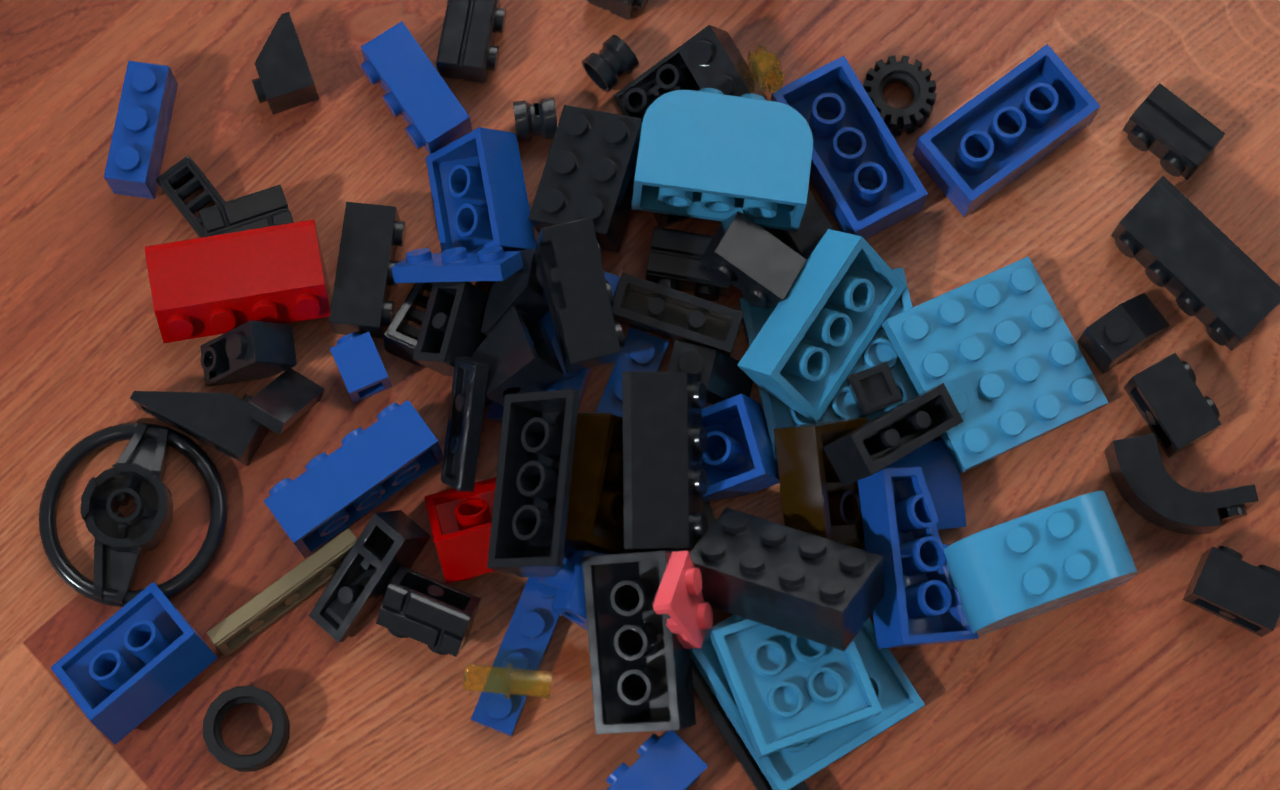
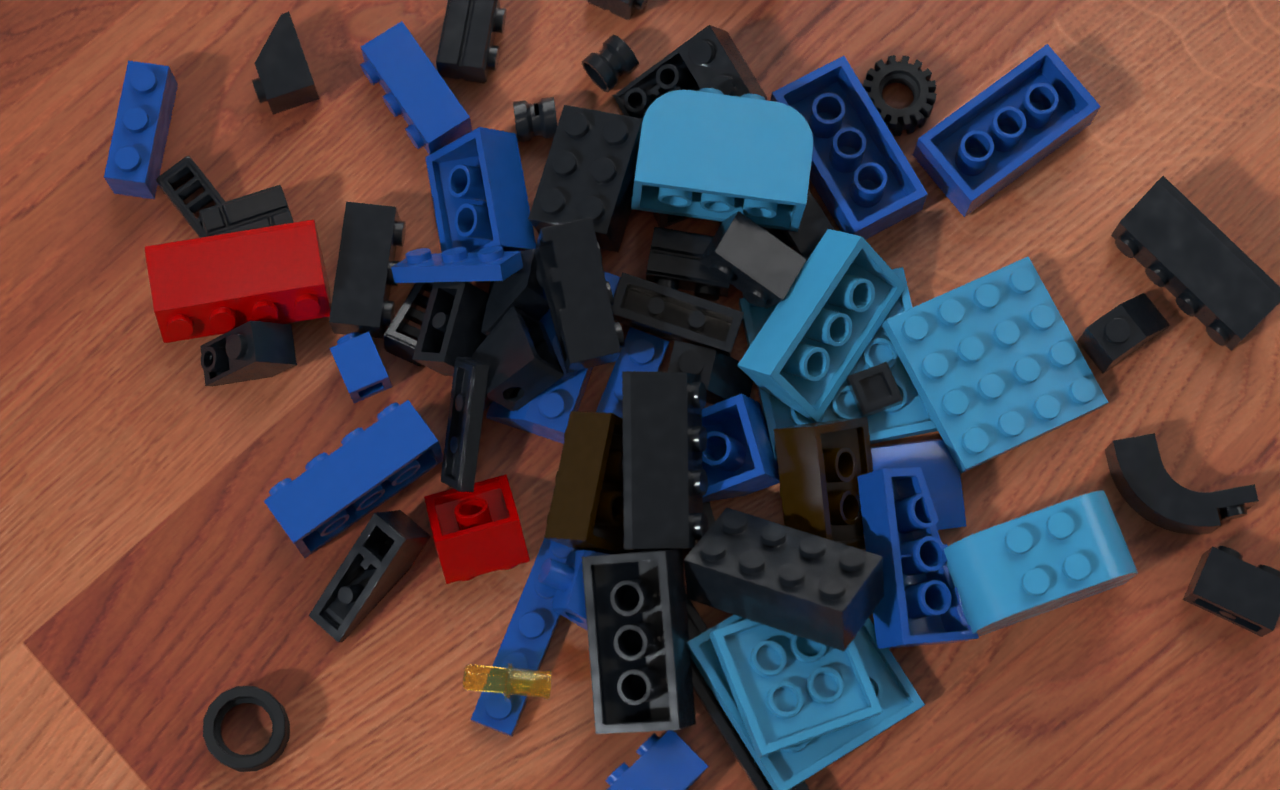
black piece [39,423,228,607] -> none
blue slope [50,582,218,745] -> none
black slope [130,391,269,466] -> none
dark tan tile [206,528,357,656] -> none
black tile [243,368,325,435] -> none
black brick [376,566,481,657] -> none
black slope [487,389,580,577] -> none
coral wing [653,551,713,649] -> none
clear yellow axle [747,45,784,93] -> none
black brick [823,383,964,486] -> none
black brick [1123,83,1225,180] -> none
black brick [1124,353,1221,458] -> none

